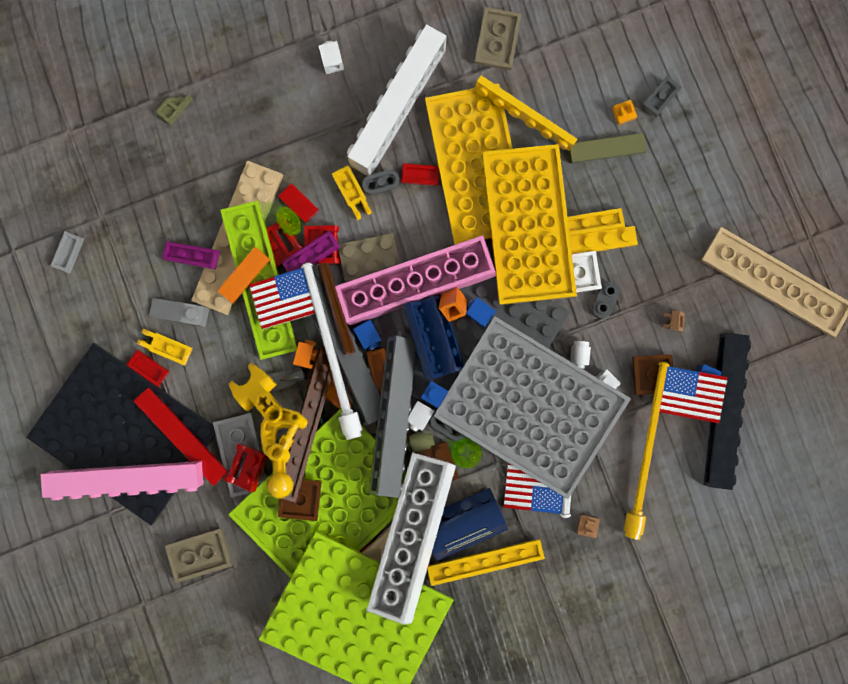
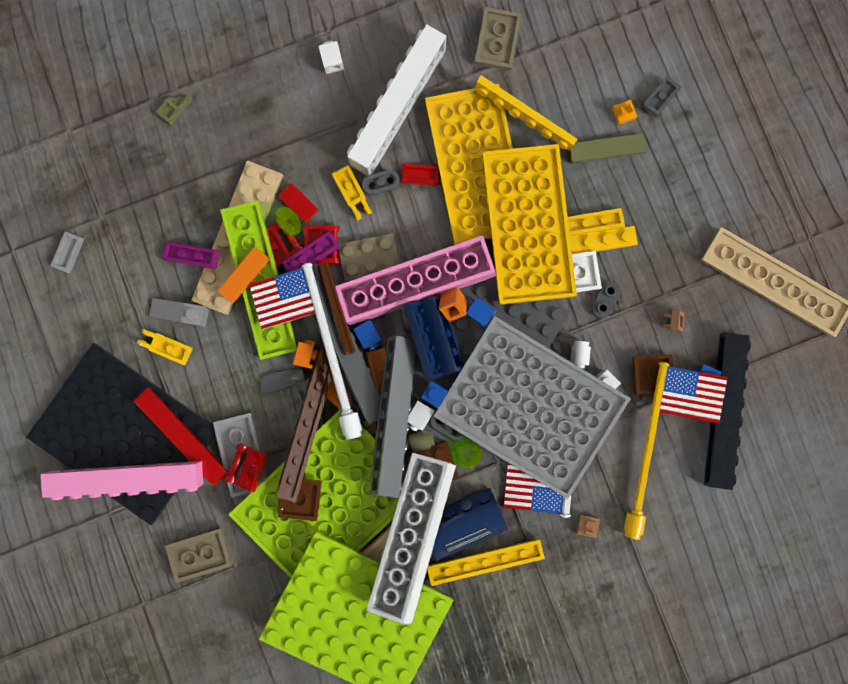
red tile [126,349,170,387] -> none
yellow piece [228,362,308,498] -> none

